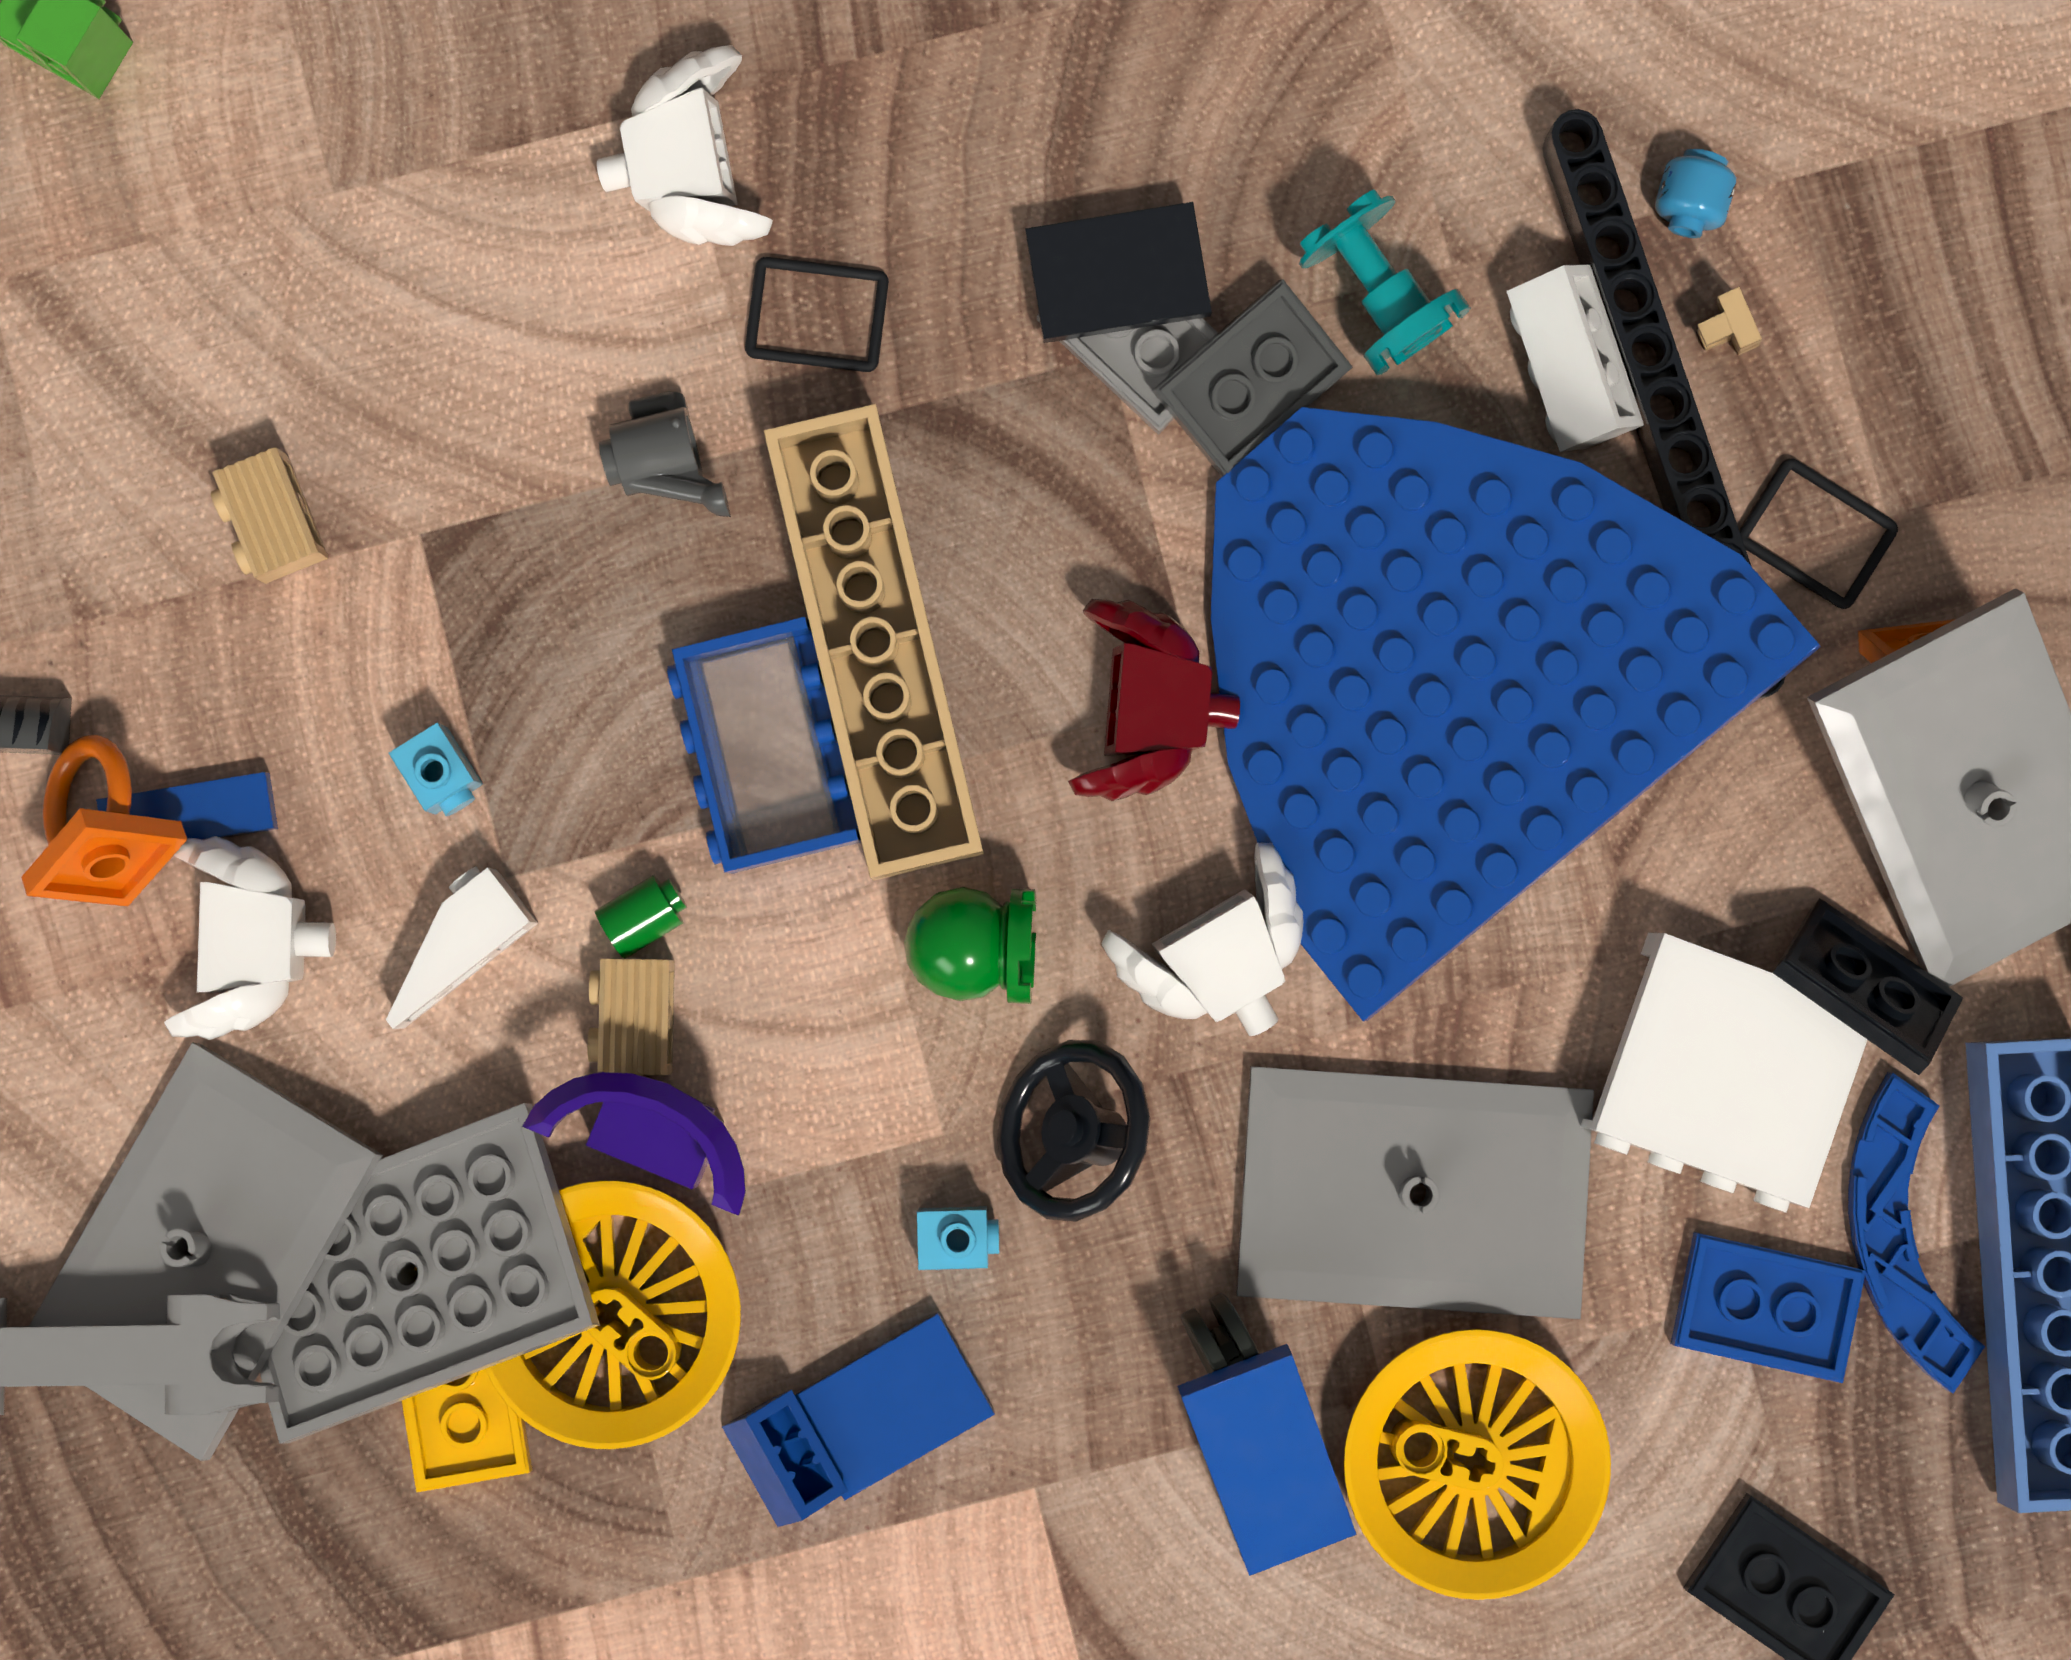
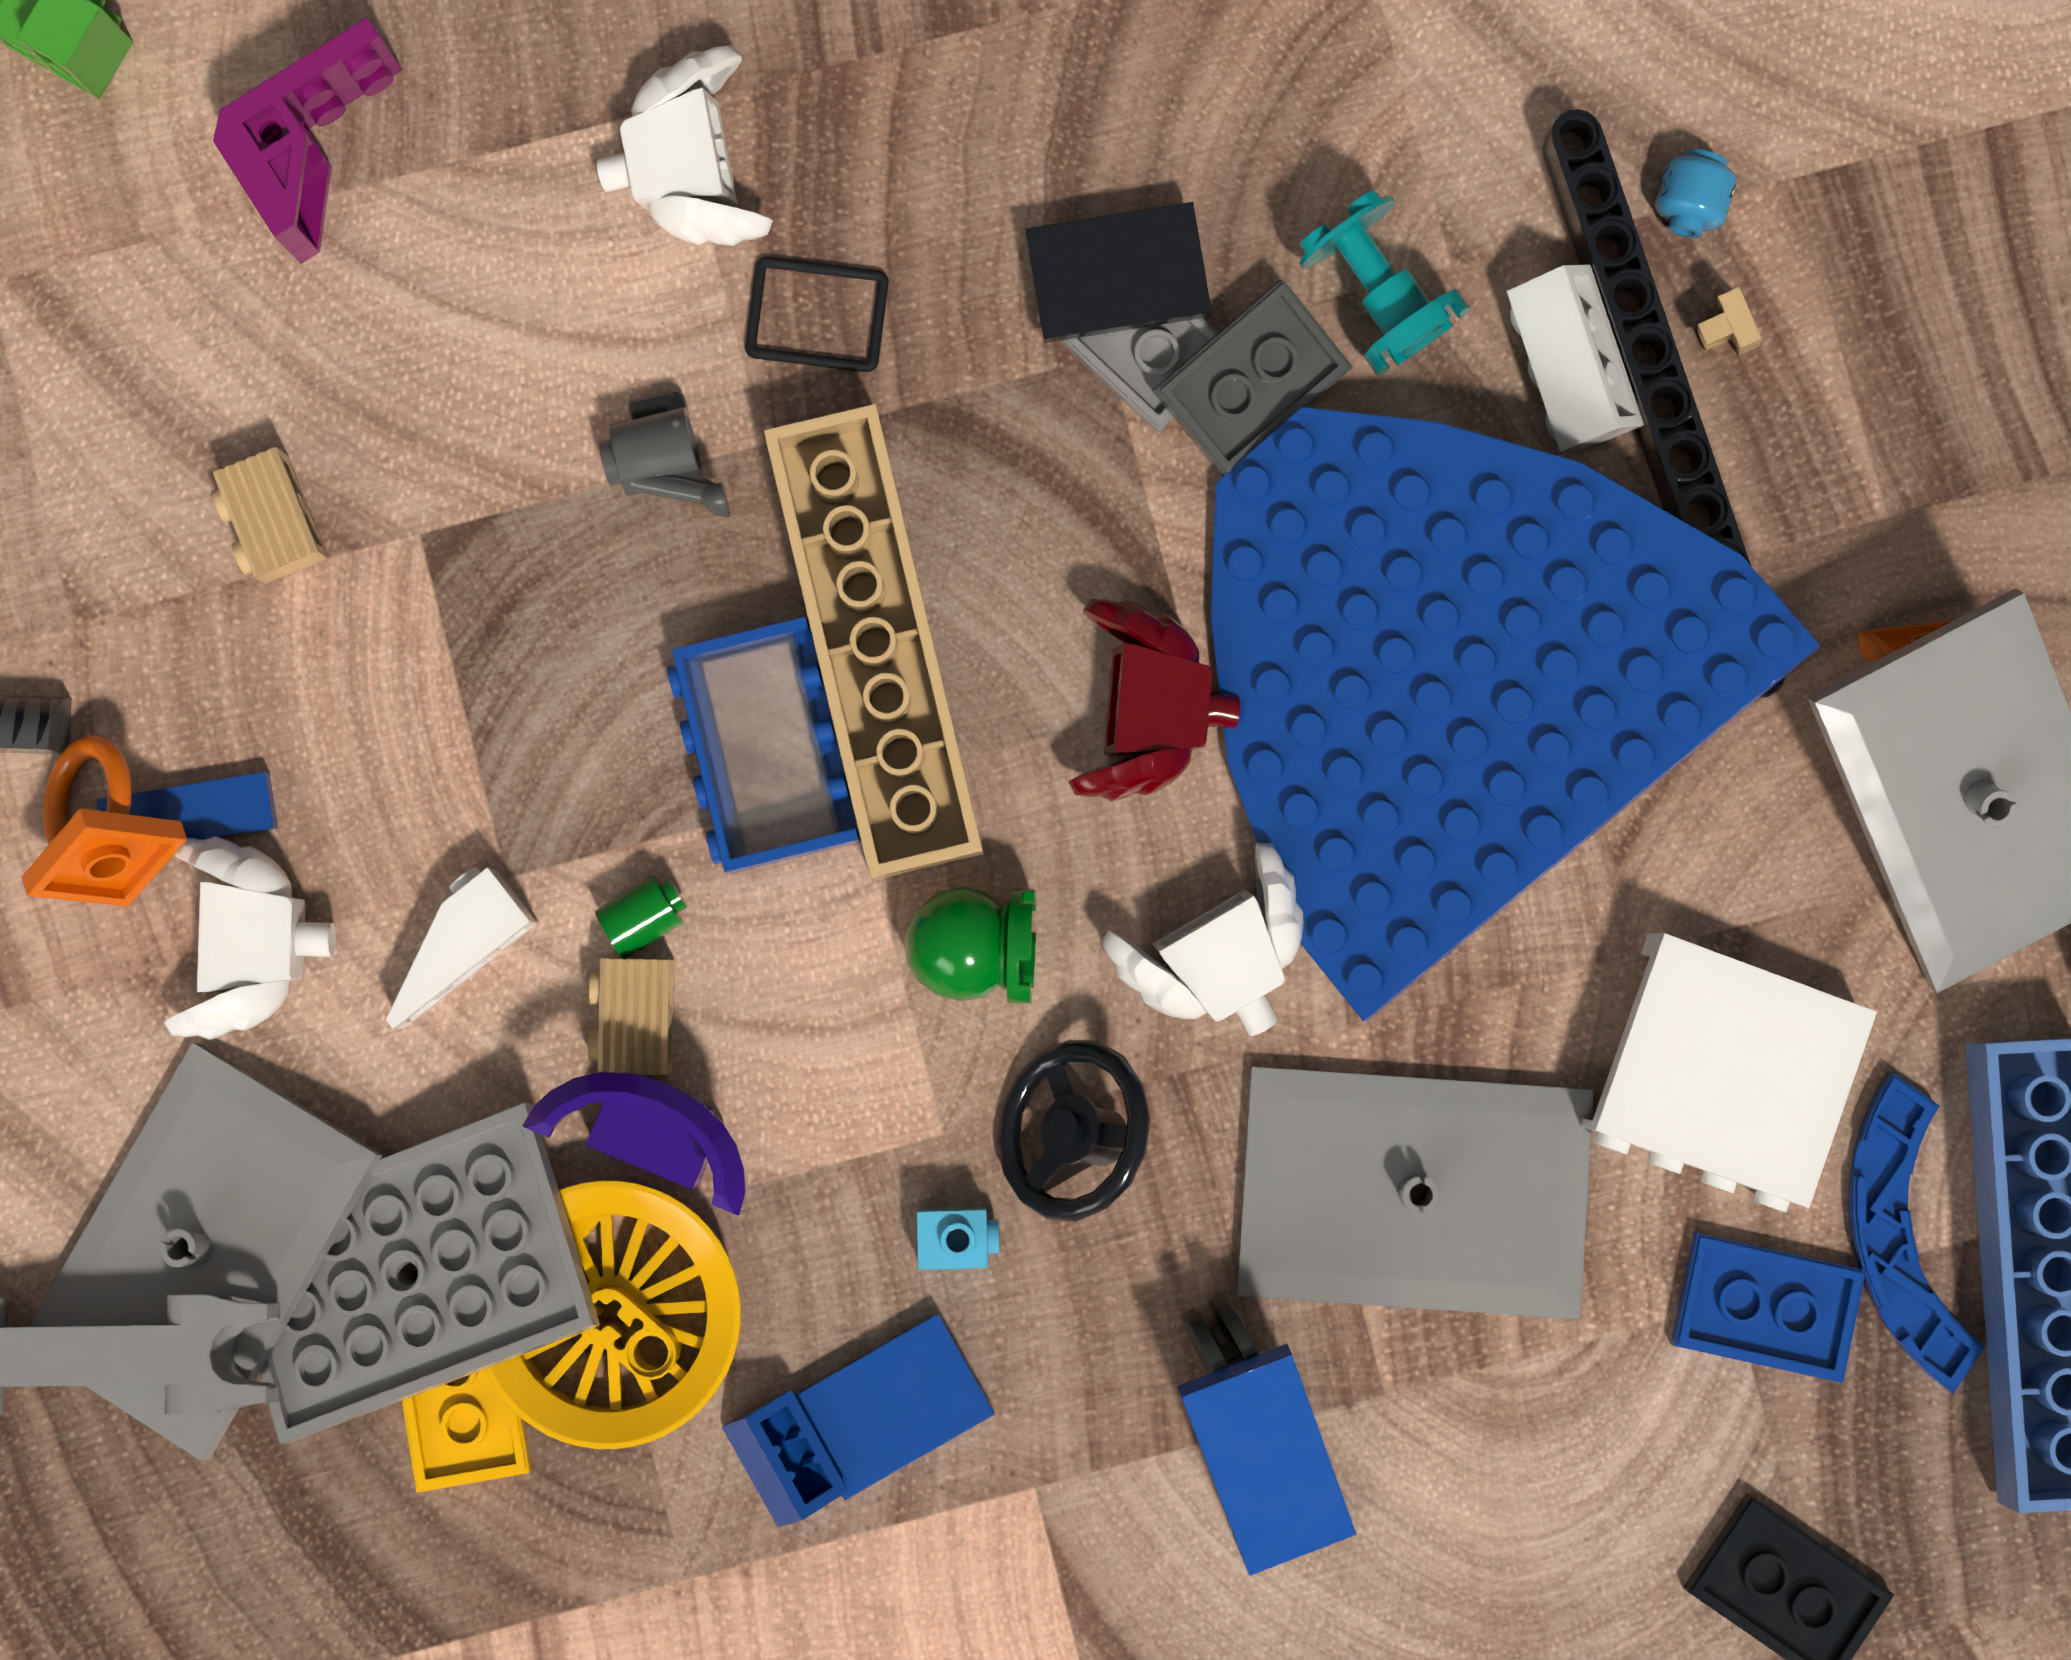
medium azure brick [389,722,483,816] -> none
yellow piece [1344,1329,1611,1600] -> none
black piece [1739,458,1898,609] -> none
black tile [1773,898,1963,1075] -> none
none -> magenta bracket [213,17,402,264]

